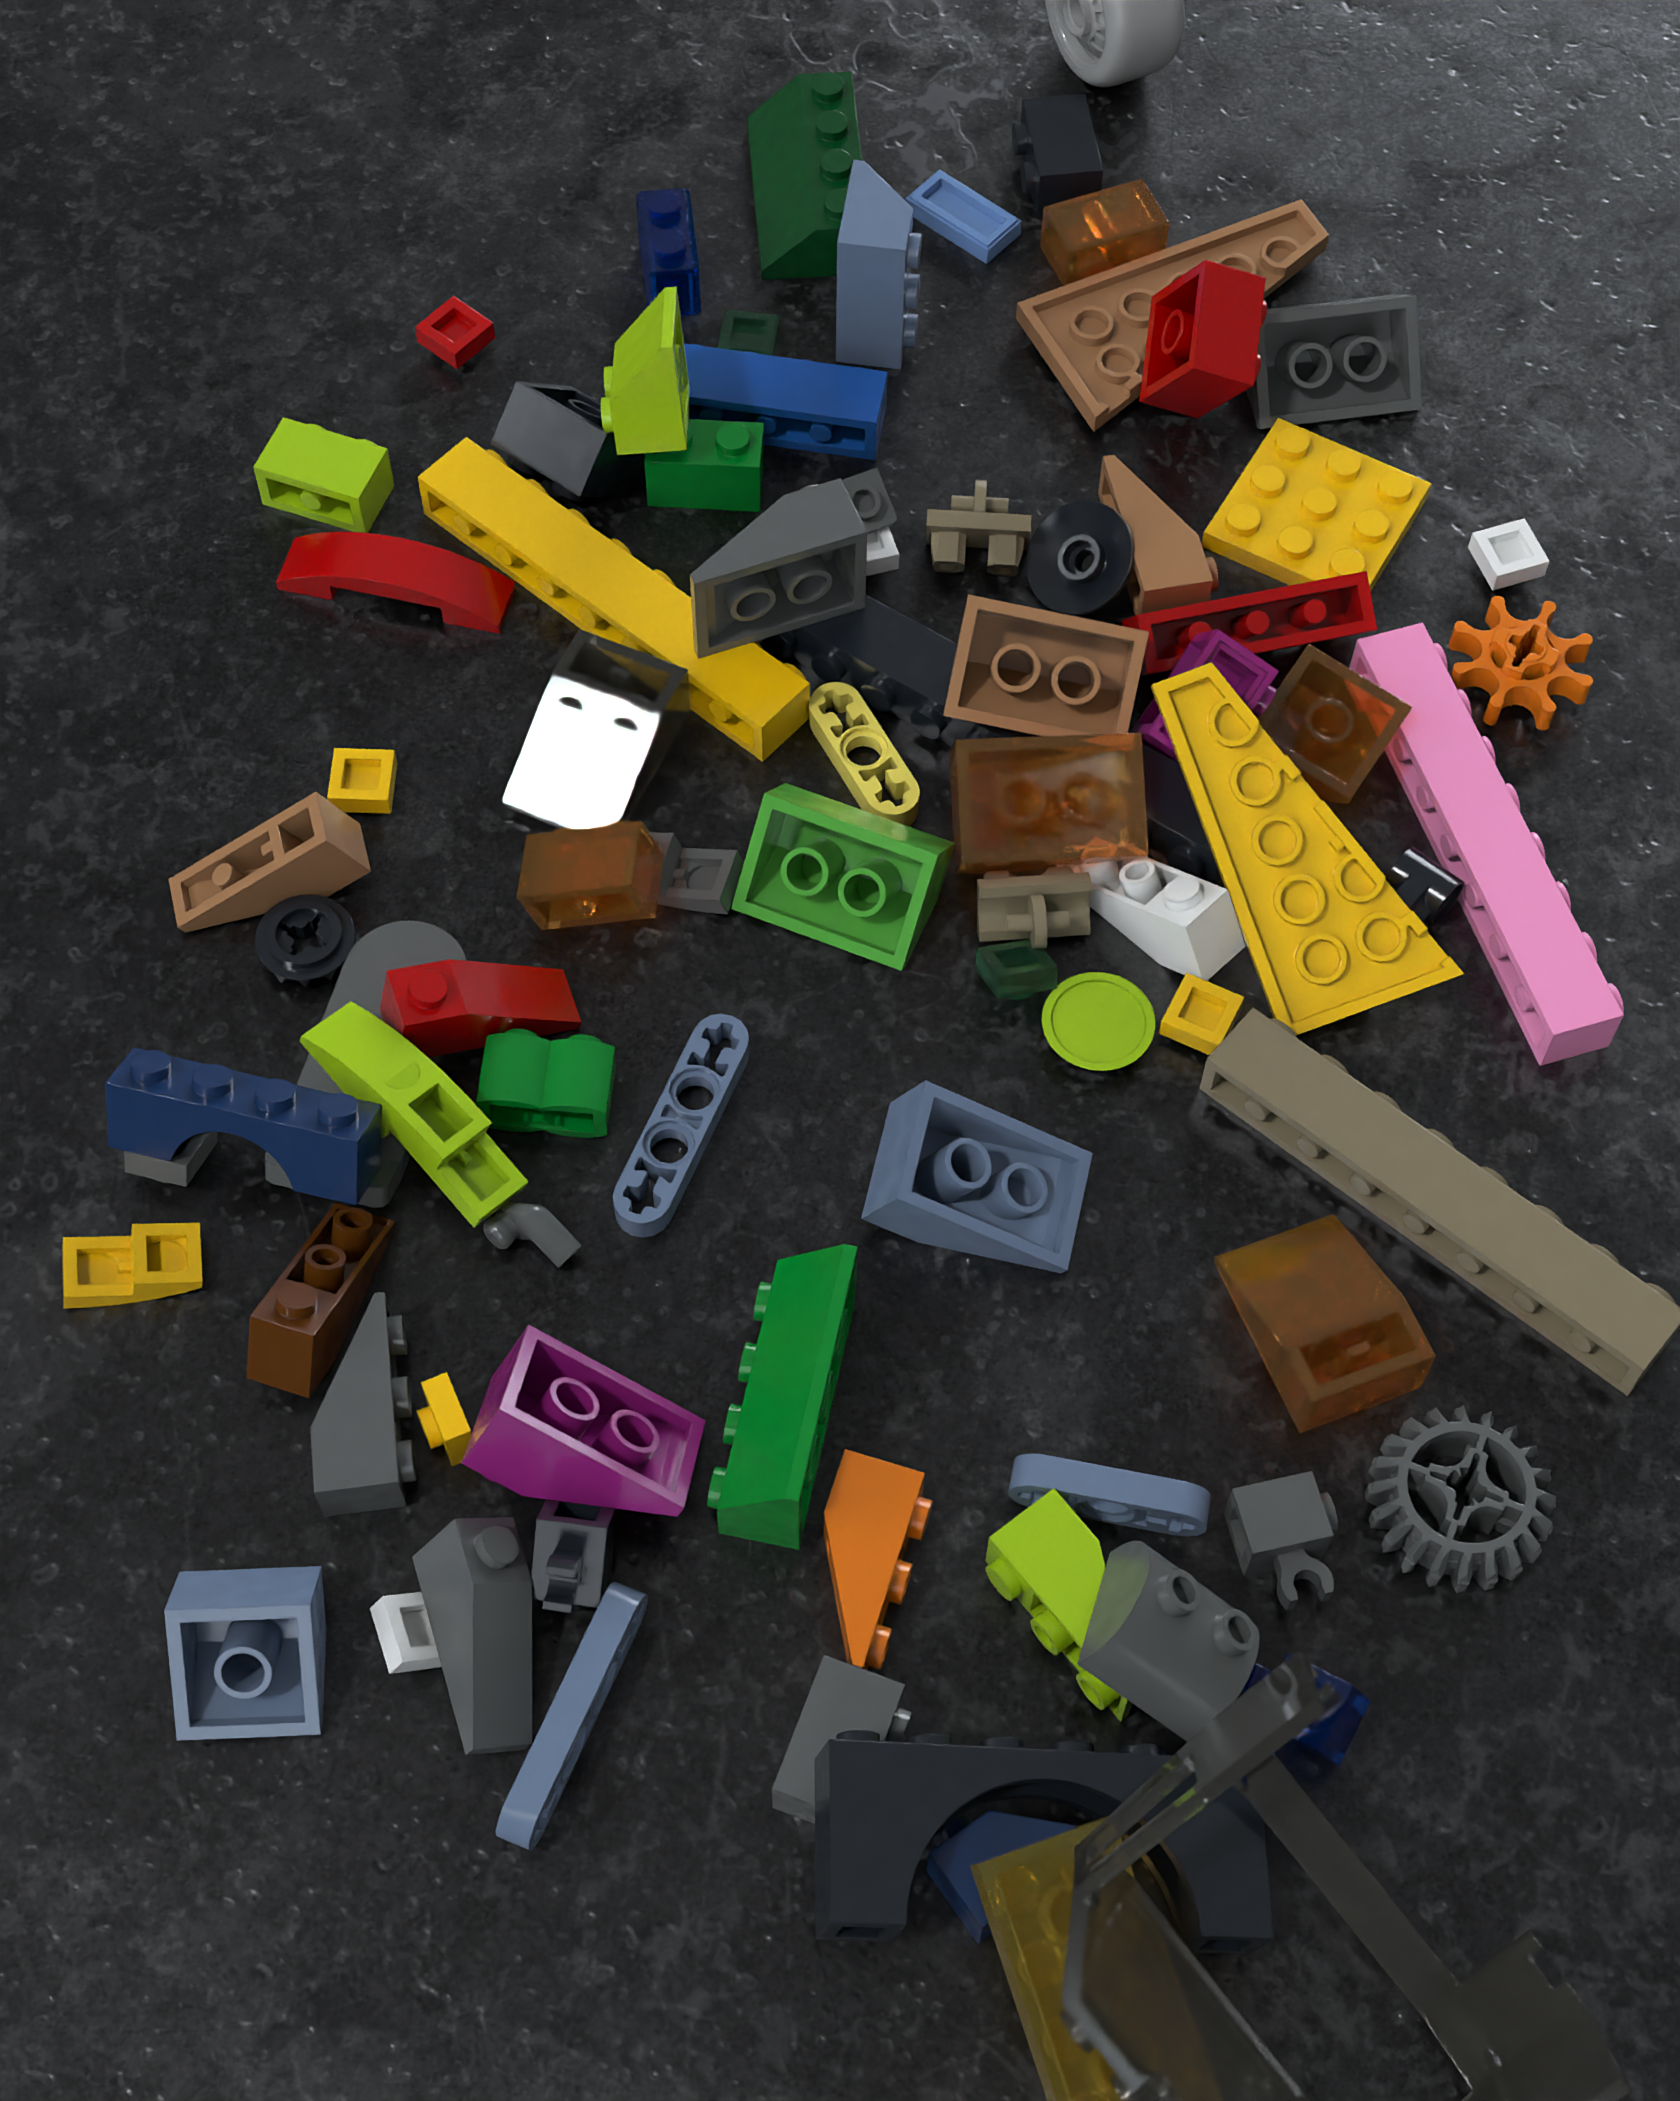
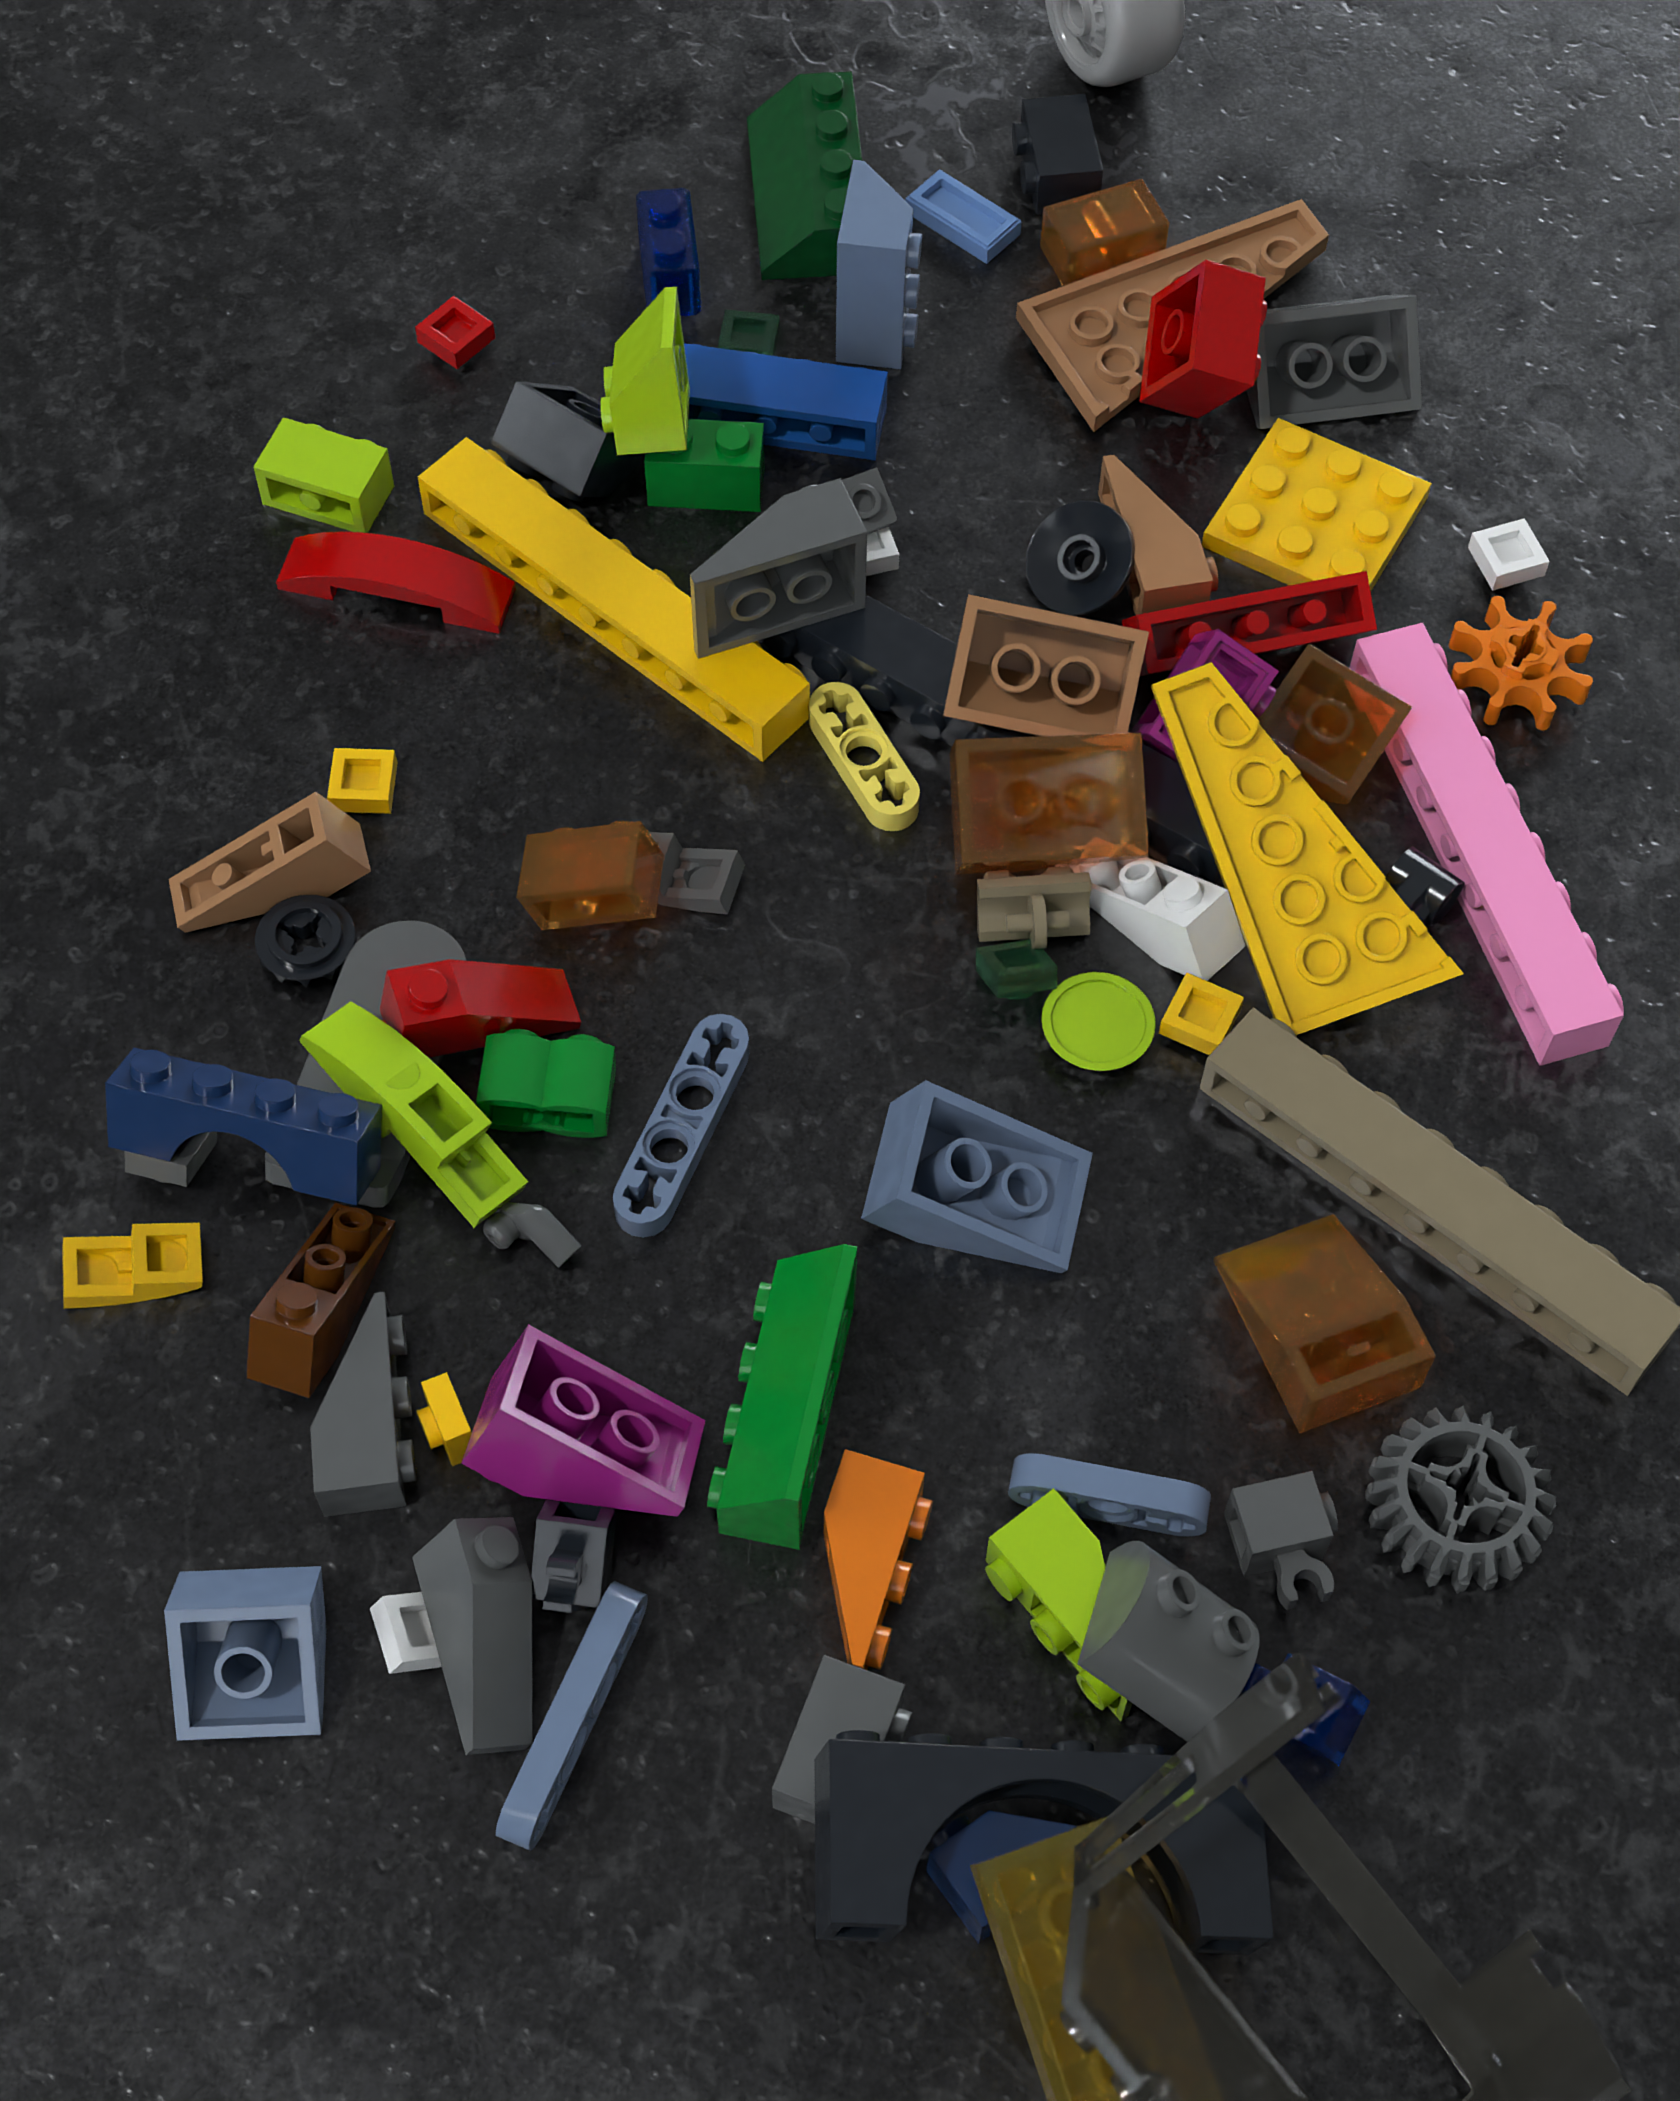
clear smoke slope [502,629,690,848] -> none
bright green slope [731,783,955,971] -> none
dark tan hips [925,479,1032,576] -> none

